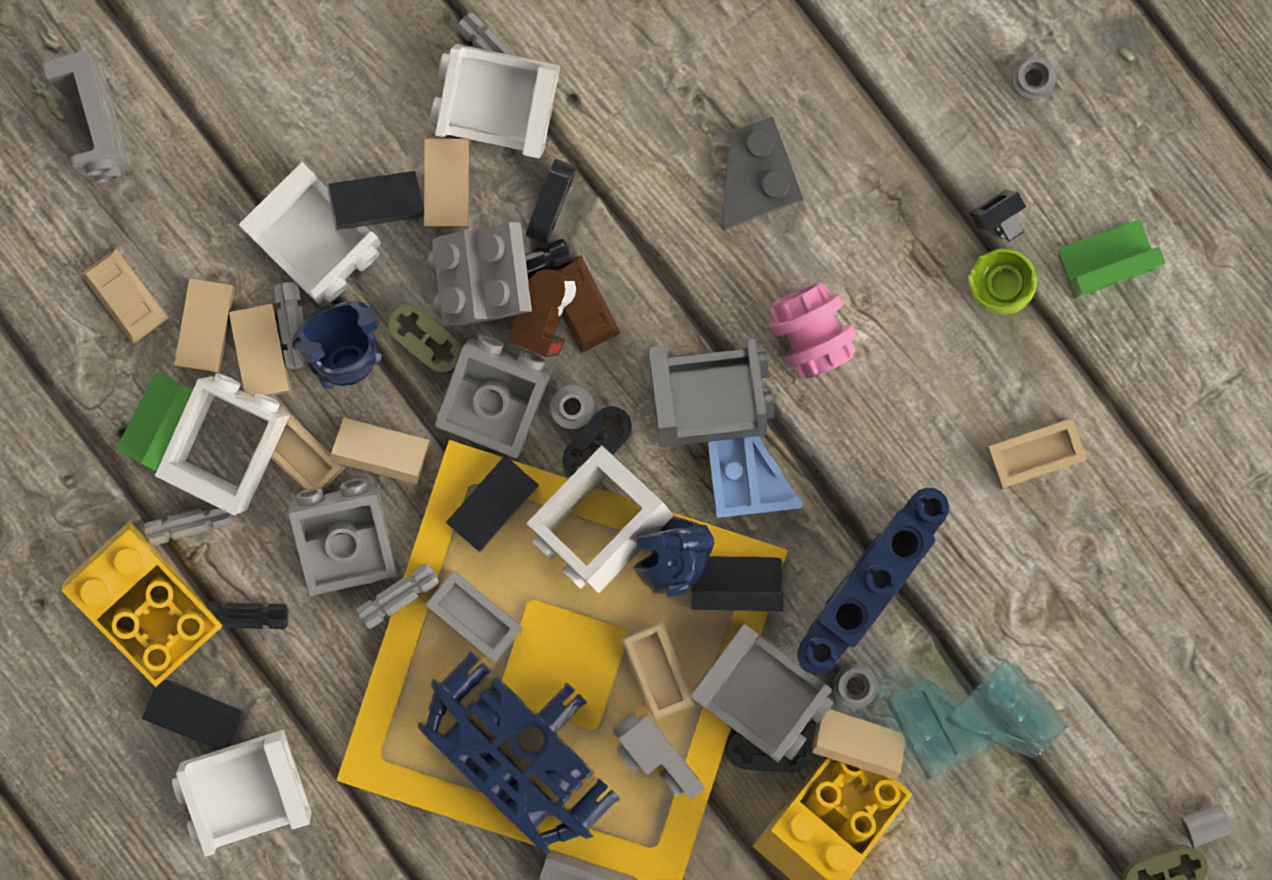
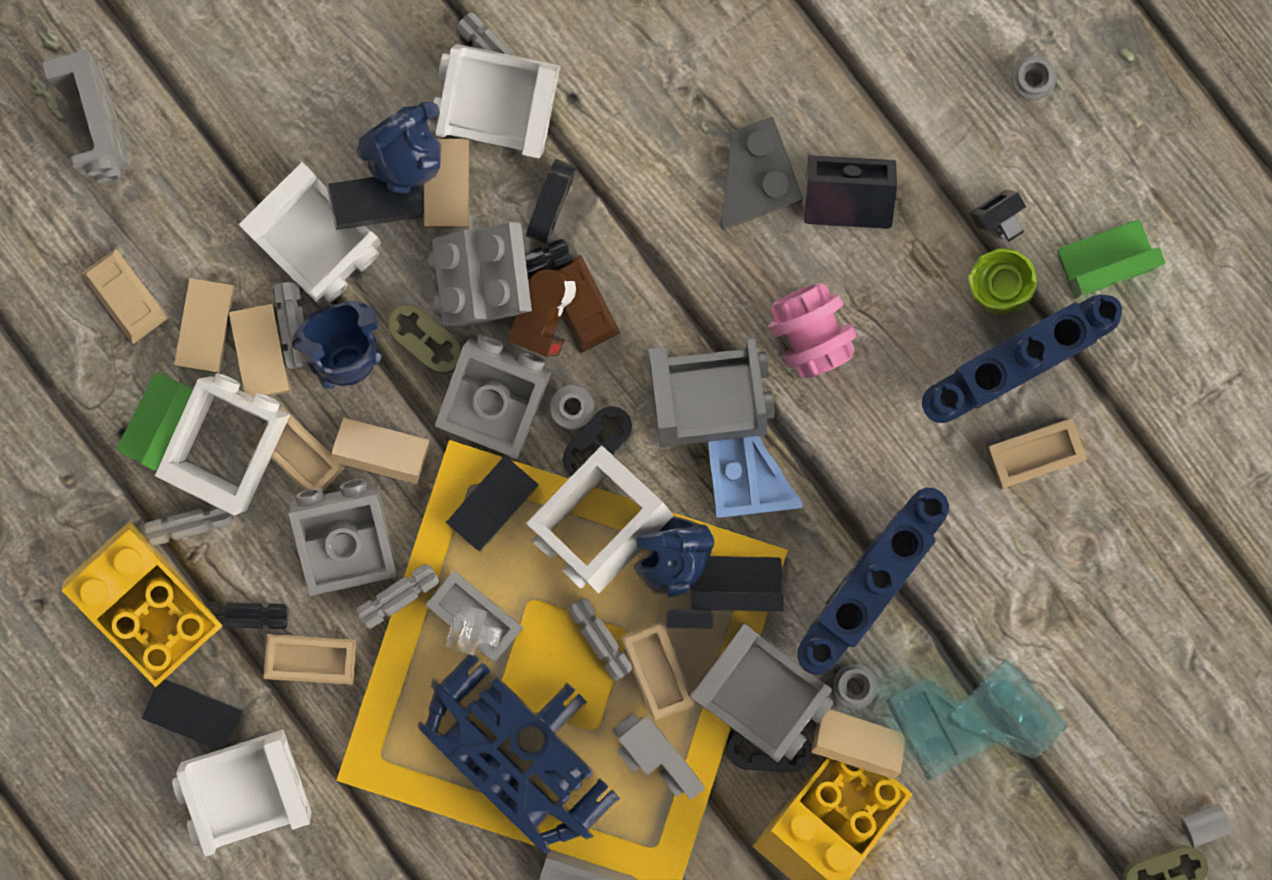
none -> tan tile [263,634,357,685]
none -> dark blue helmet [357,102,441,194]
none -> clear tile [446,603,502,656]
none -> light grey axle [567,598,632,680]
none -> black tile [666,609,714,629]
none -> black panel [804,155,897,229]
none -> dark blue piece [922,294,1122,423]

